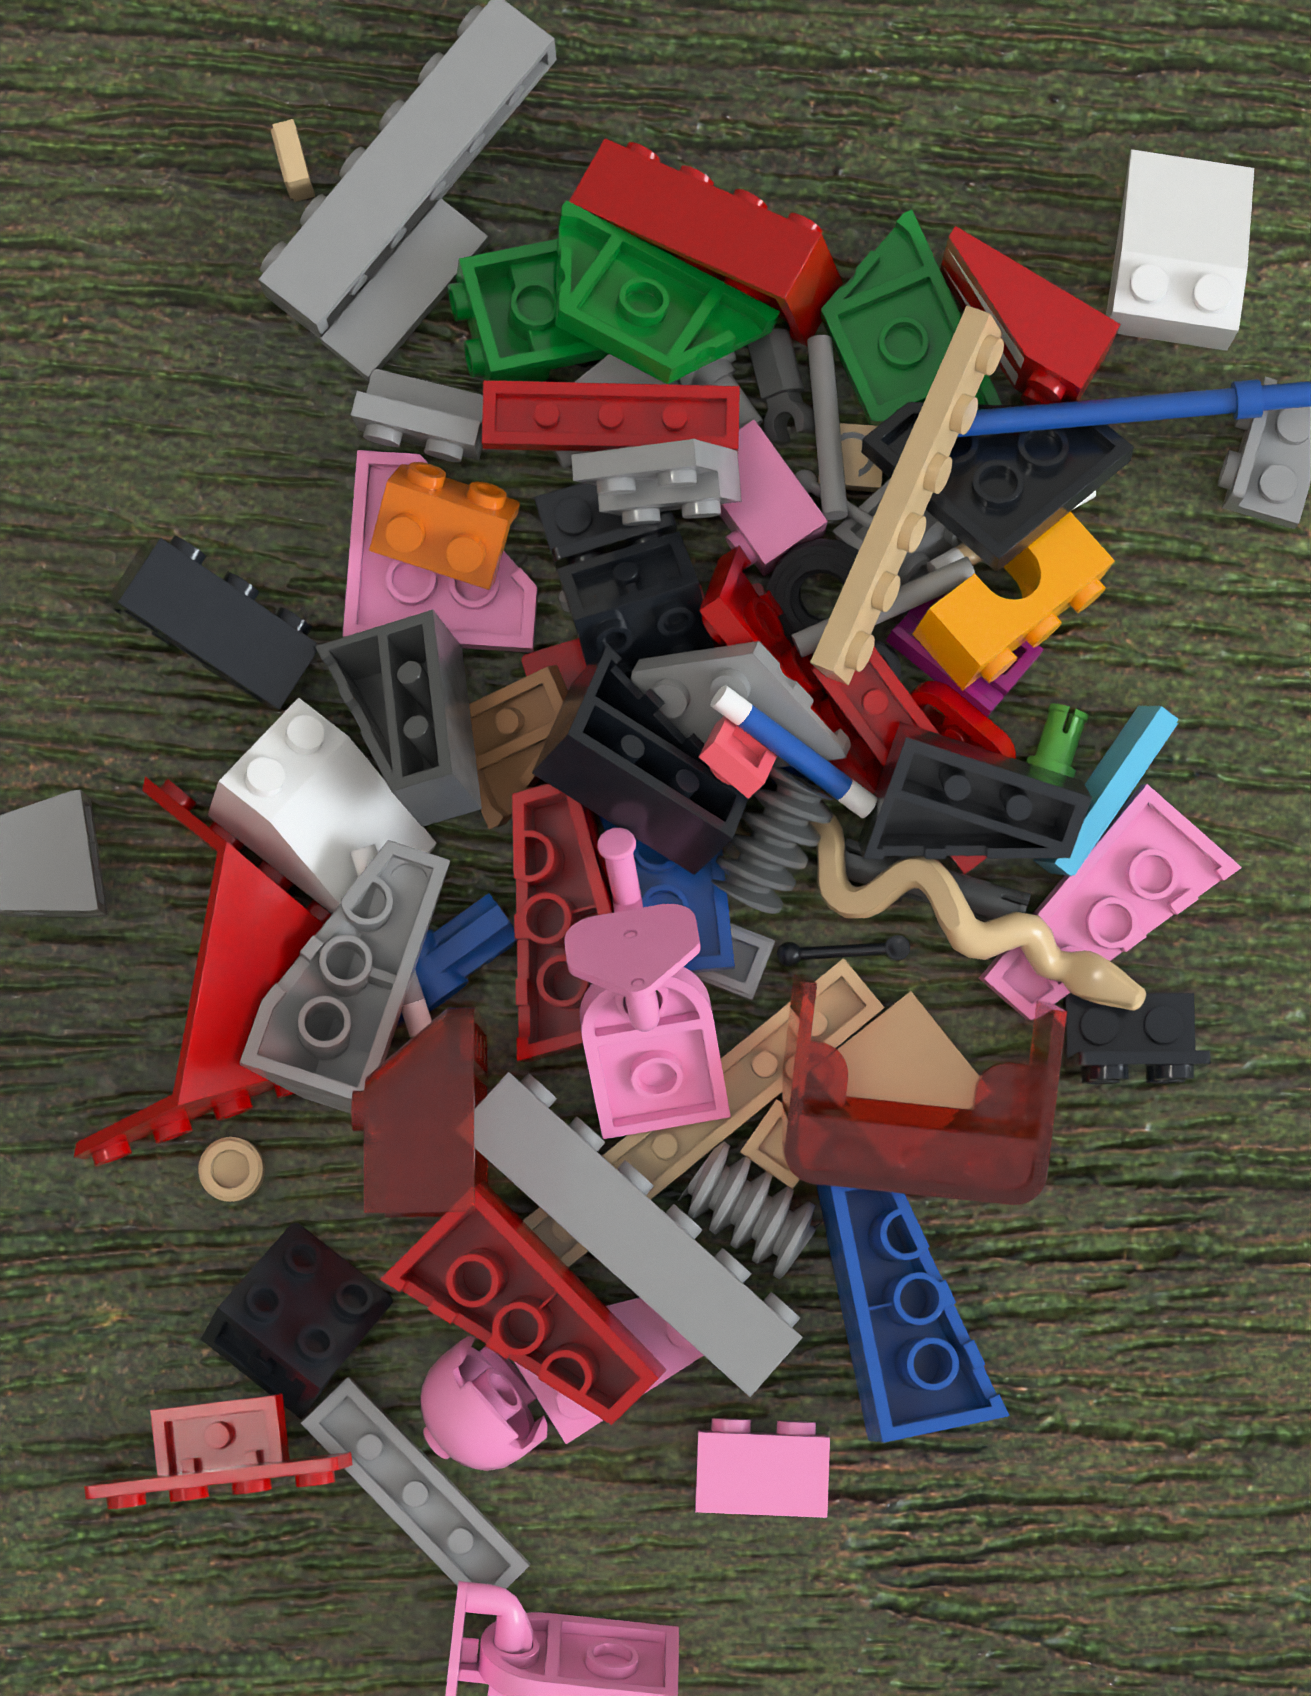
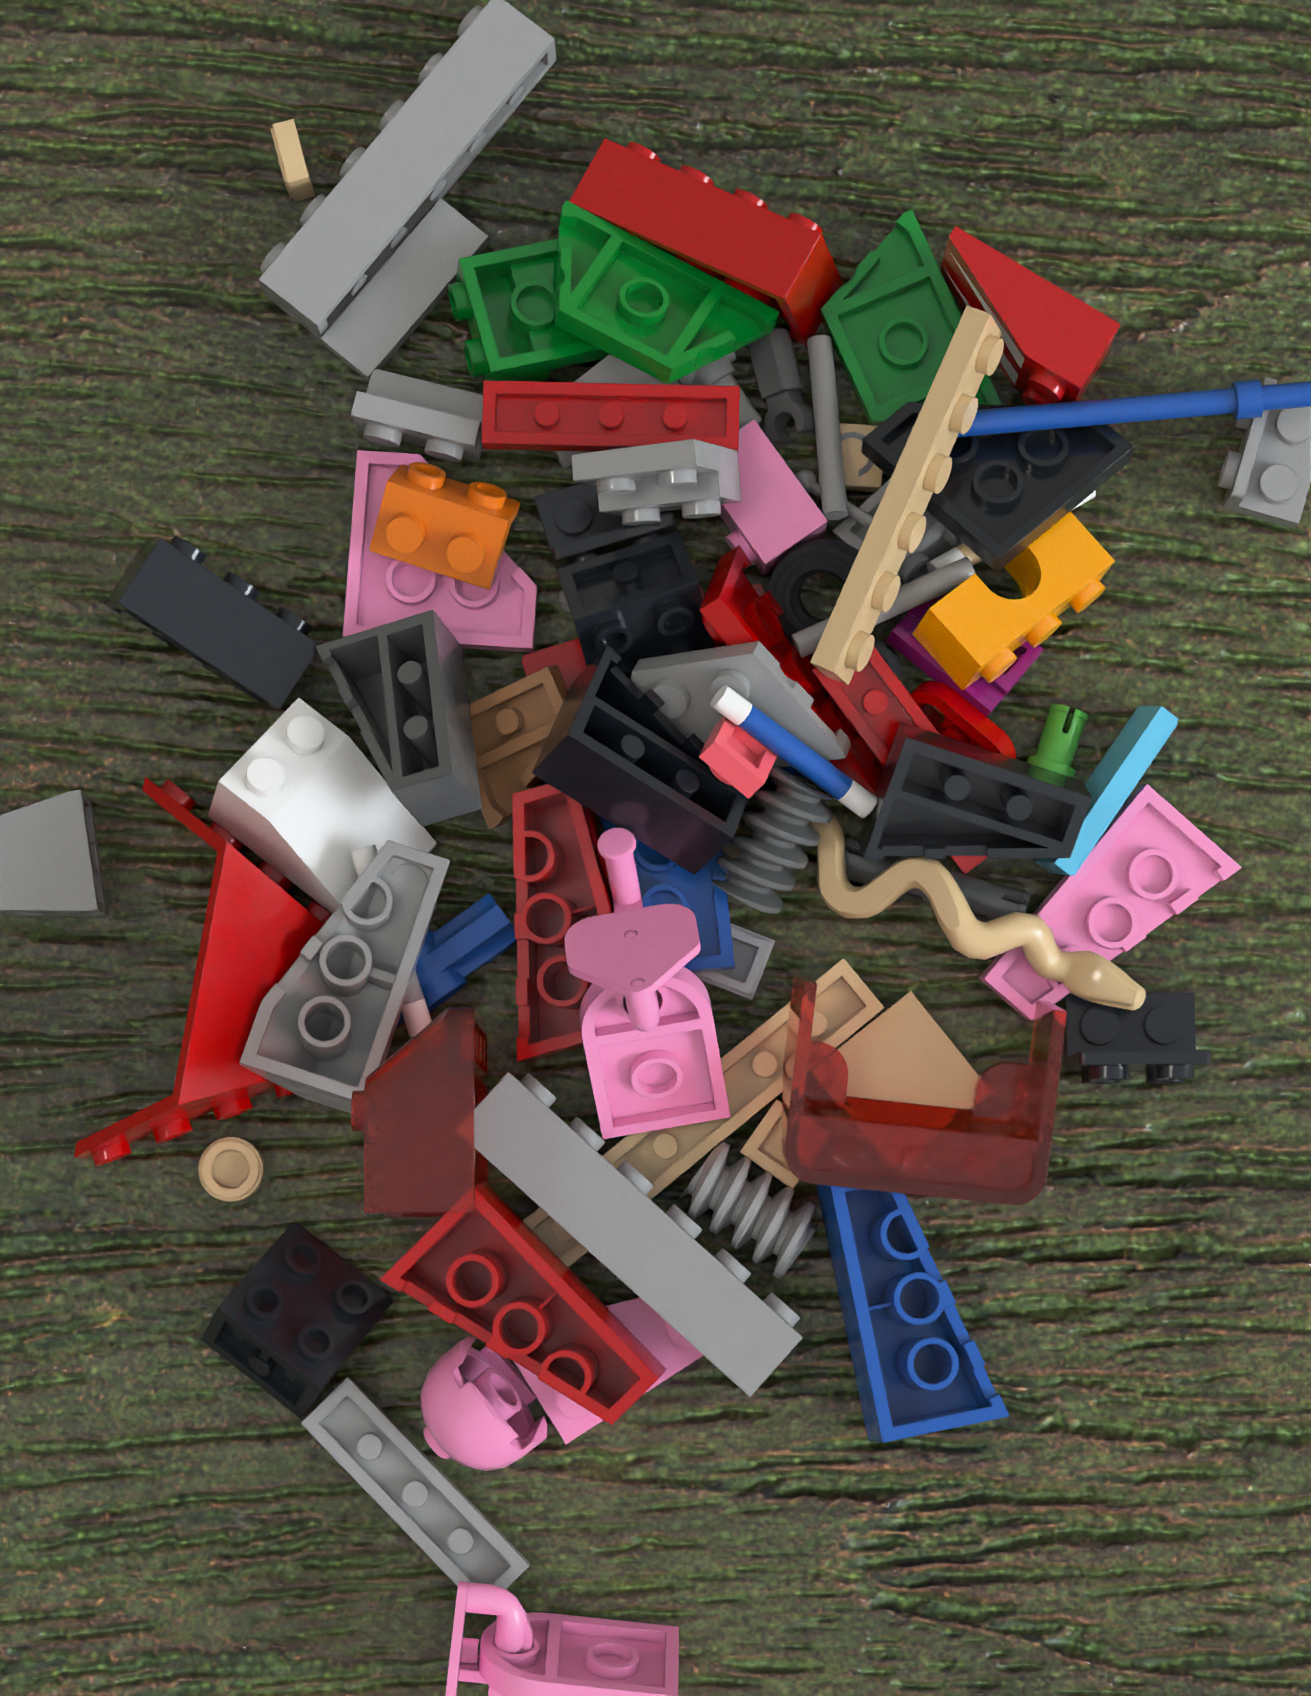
bracket [84,1394,353,1509] -> none
bright pink brick [695,1418,830,1518] -> none
black hinge [777,935,910,967] -> none
white slope [1106,149,1254,351] -> none

